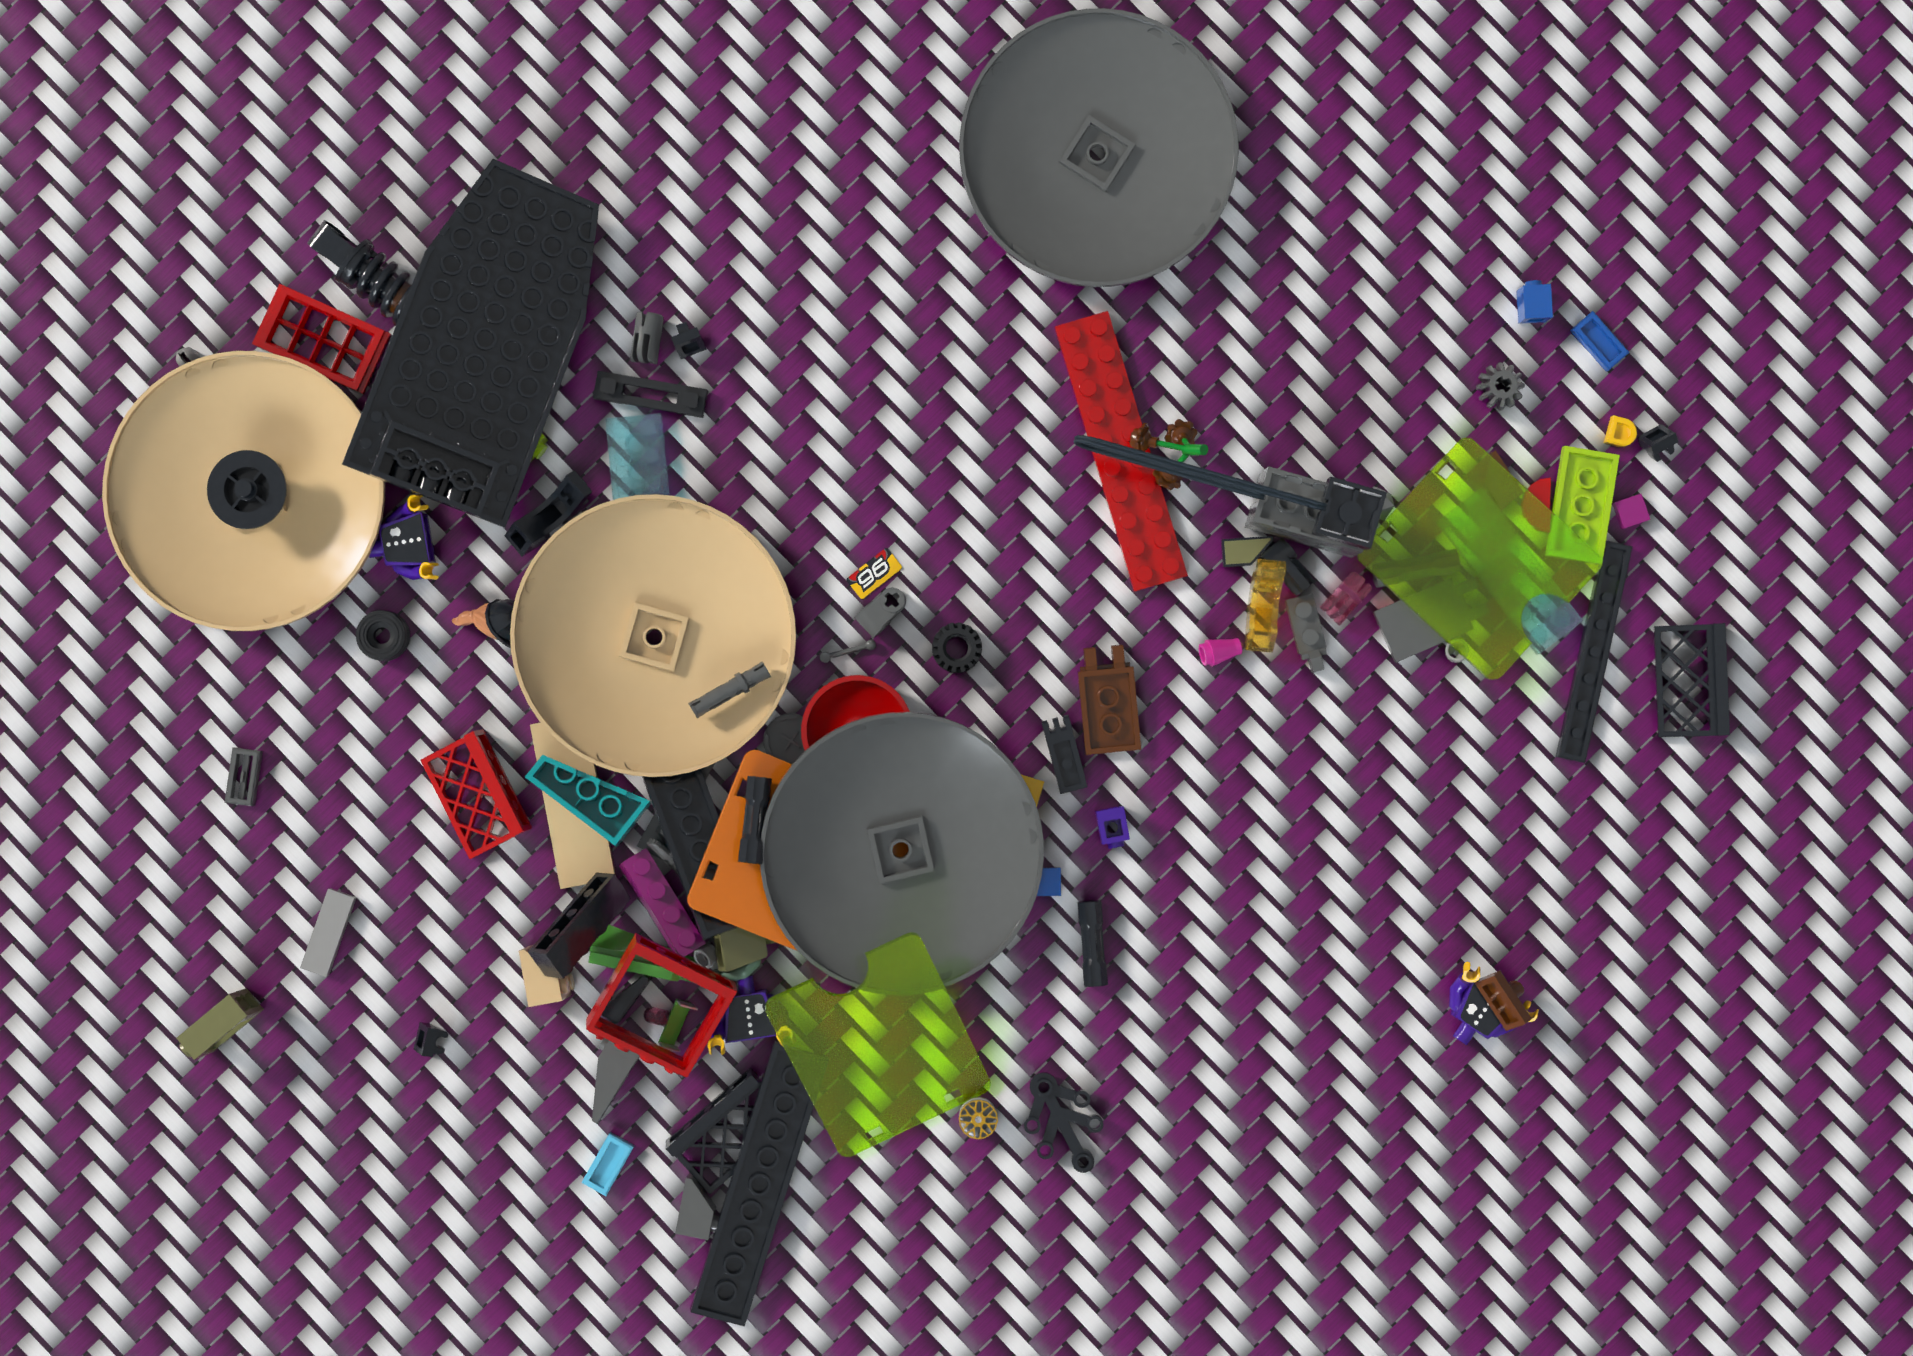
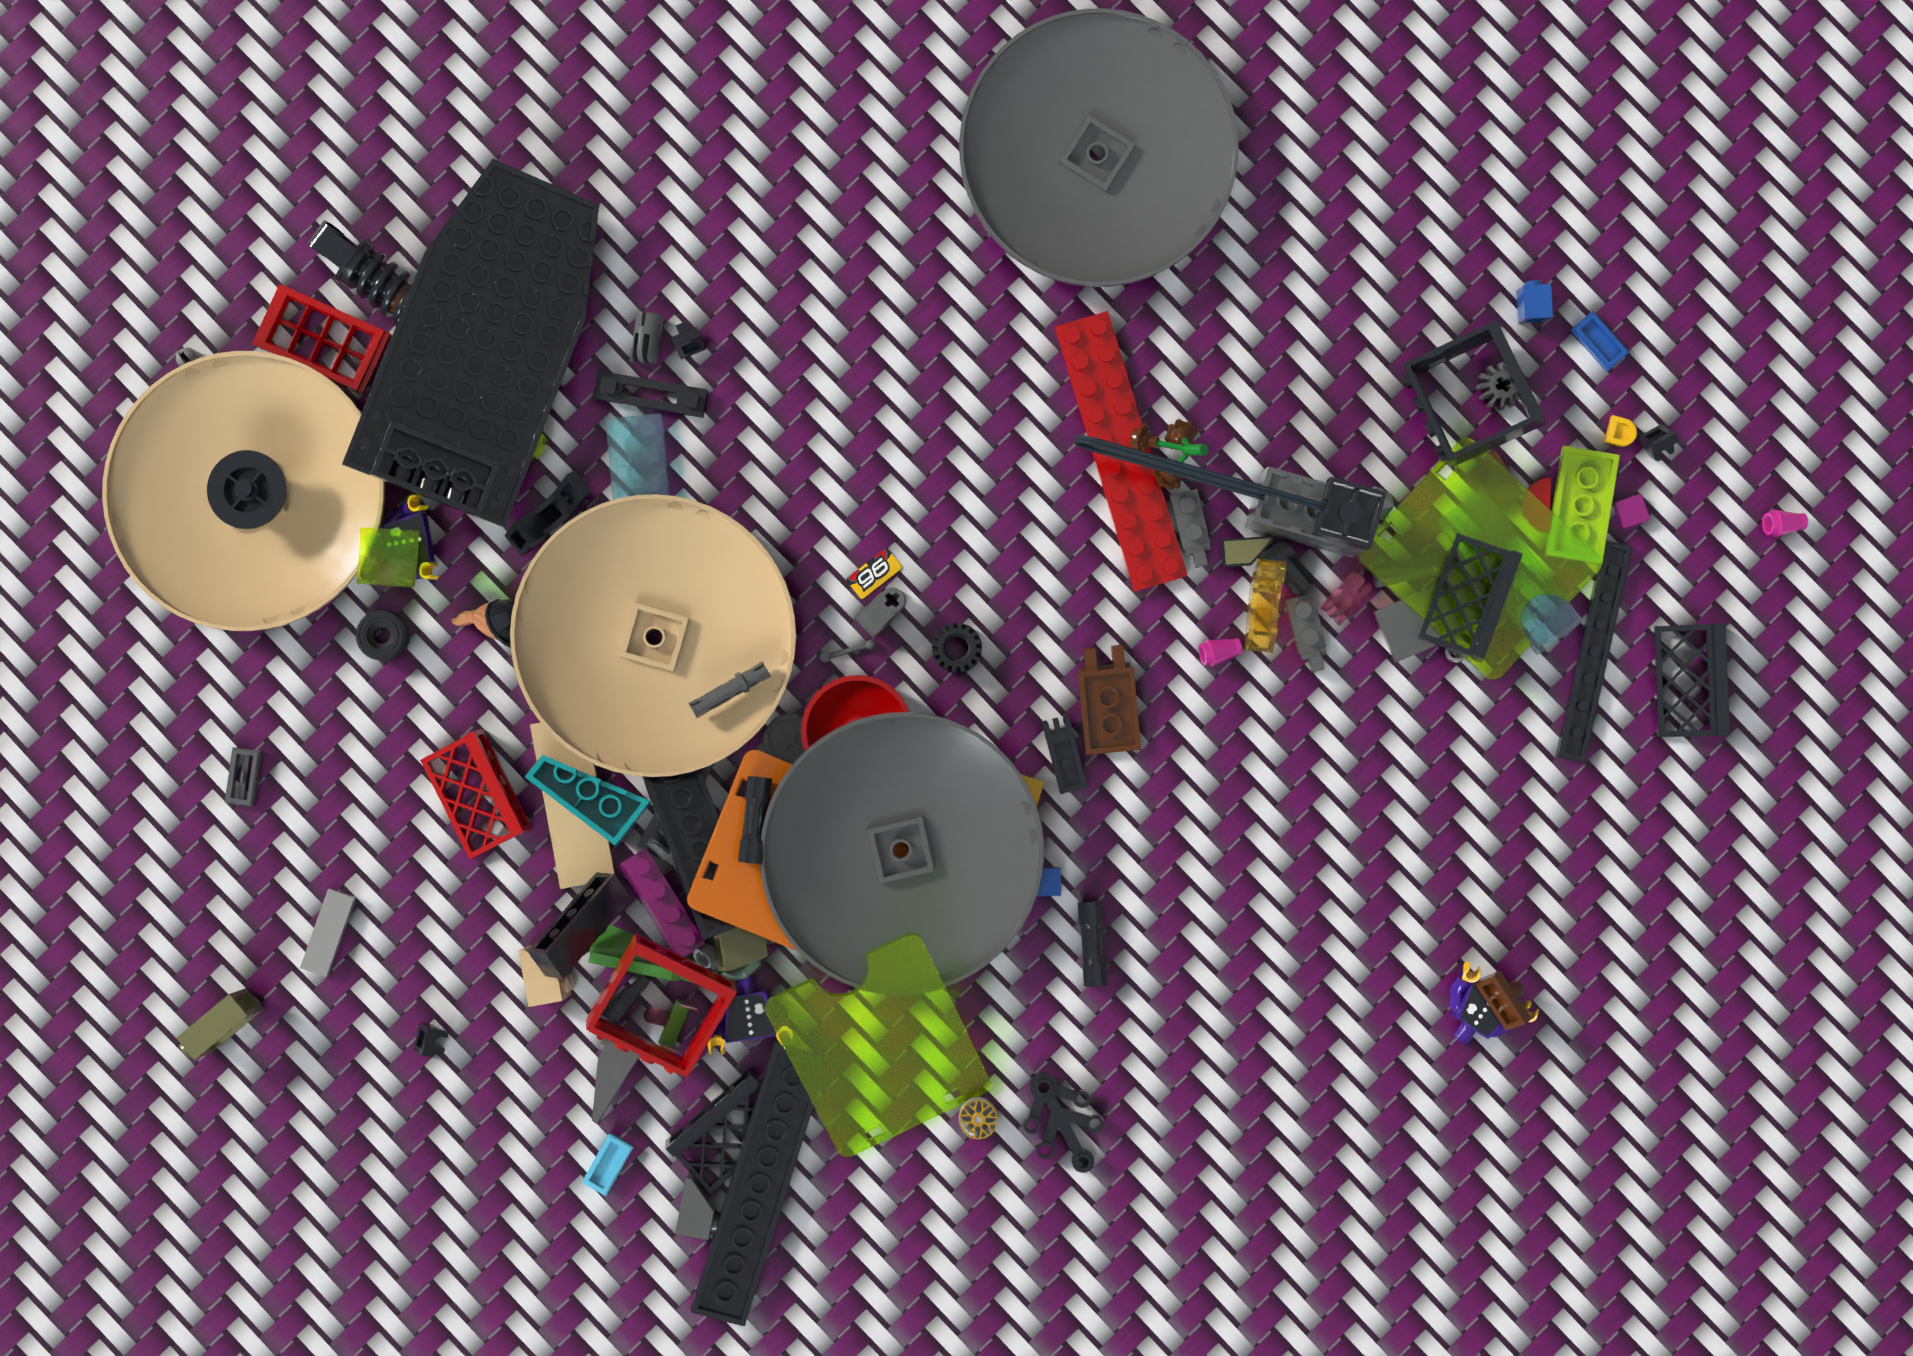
dark purple brick [1095,806,1130,849] -> none
none -> clear neon green slope [356,527,419,587]
none -> dark grey hinge [1169,489,1211,568]
none -> black window [1401,320,1545,468]
none -> black fence [1418,533,1523,663]
none -> dark pink cone [1762,510,1808,537]

